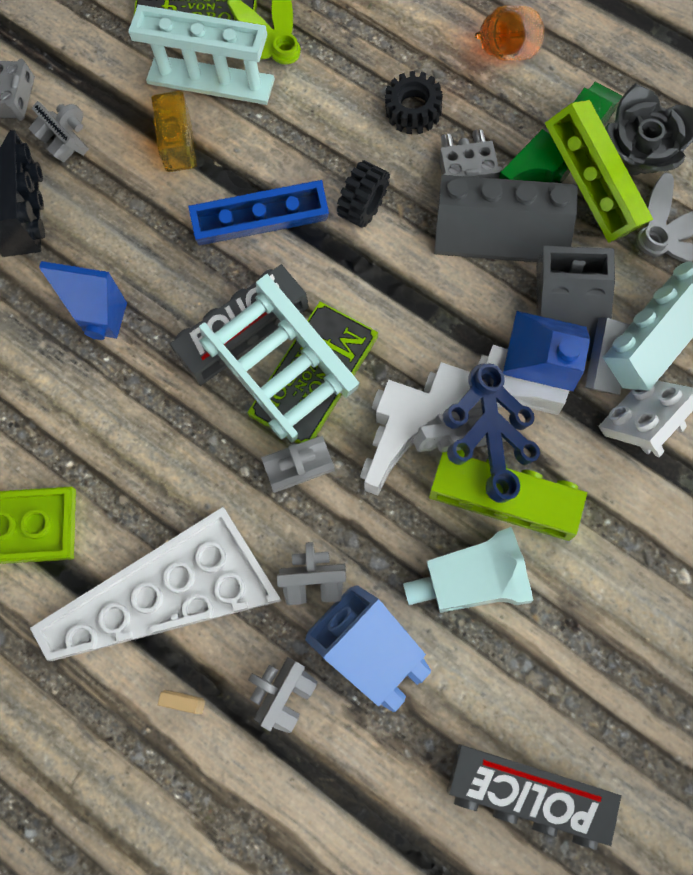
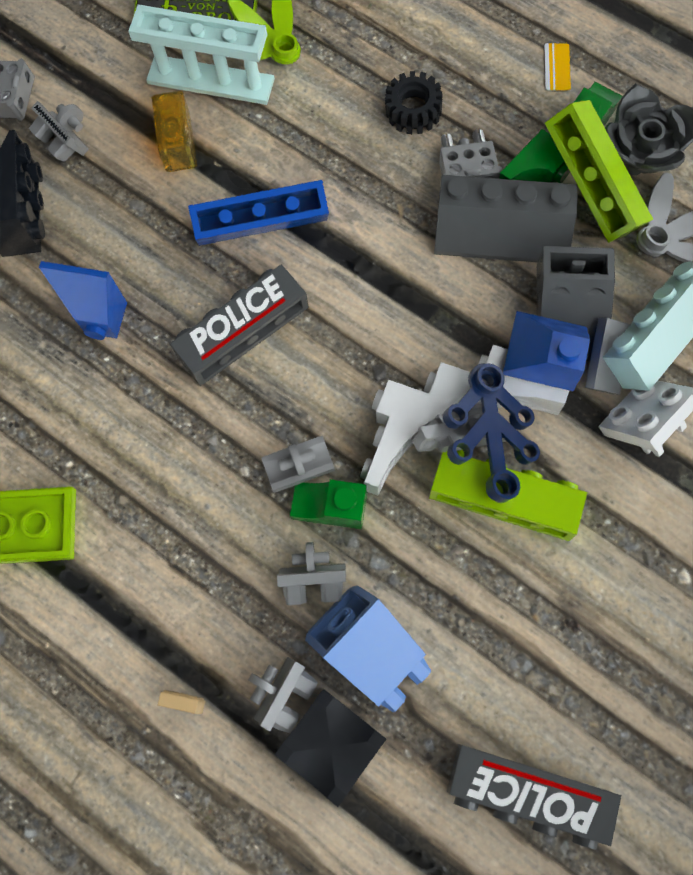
white wing [30,507,282,661] -> none
light aqua fence [199,274,360,443] -> none
tile [247,301,378,444] -> none
black tyre [337,160,390,228] -> none
light aqua piece [403,527,533,613] -> none
clear orange piece [475,5,544,61] -> none
none -> black brick [275,689,386,807]
none -> green arch [290,479,367,529]
none -> yellow sticker [544,43,571,91]

